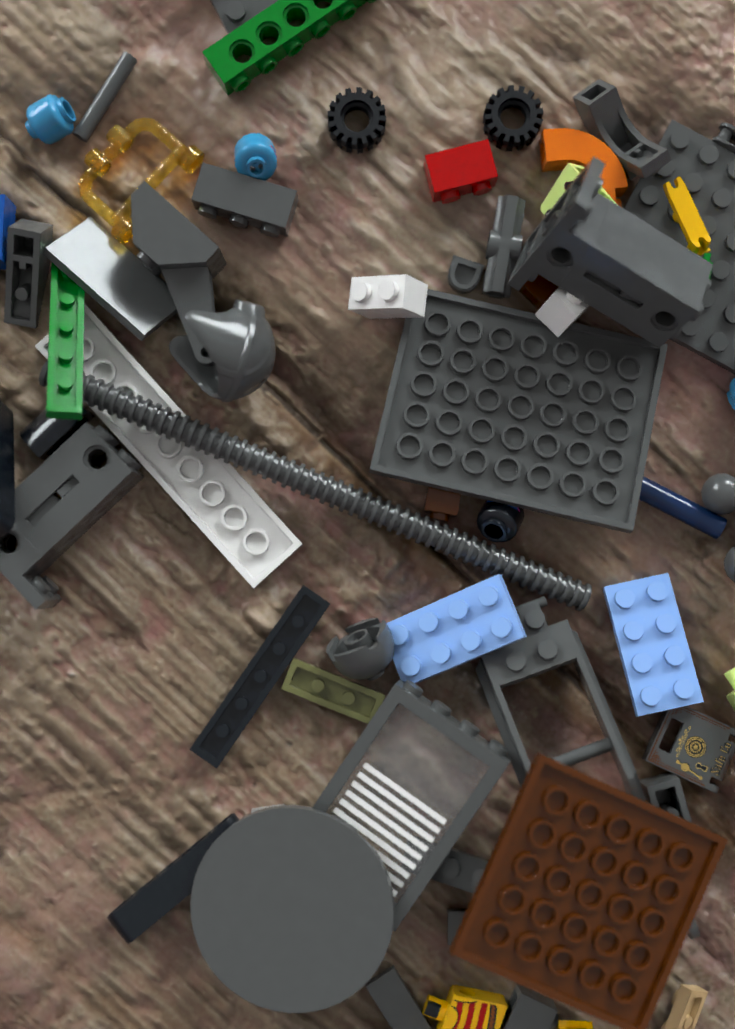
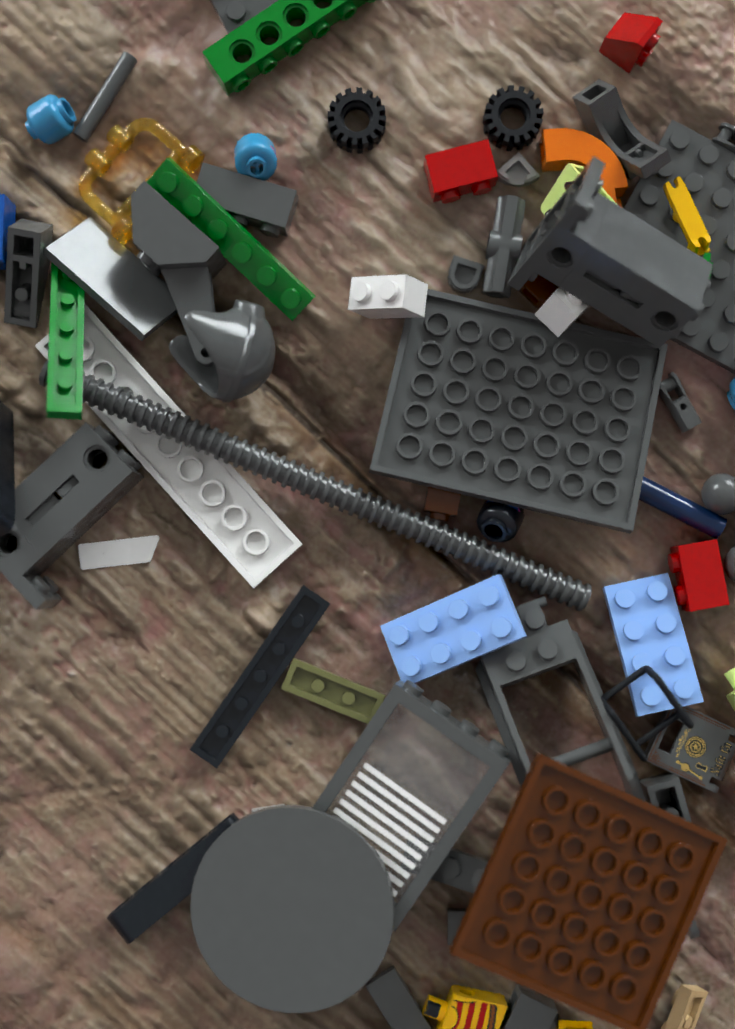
black brick [19,403,95,460] -> none
dark grey cylinder [326,618,394,681] -> none
none -> white sticker [78,535,159,570]
none -> green plate [147,157,315,321]
none -> light grey tile [497,152,540,187]
none -> red slope [599,12,663,74]
none -> black piece [600,665,694,762]
none -> dark grey bar [659,372,702,433]
none -> red brick [667,539,730,612]

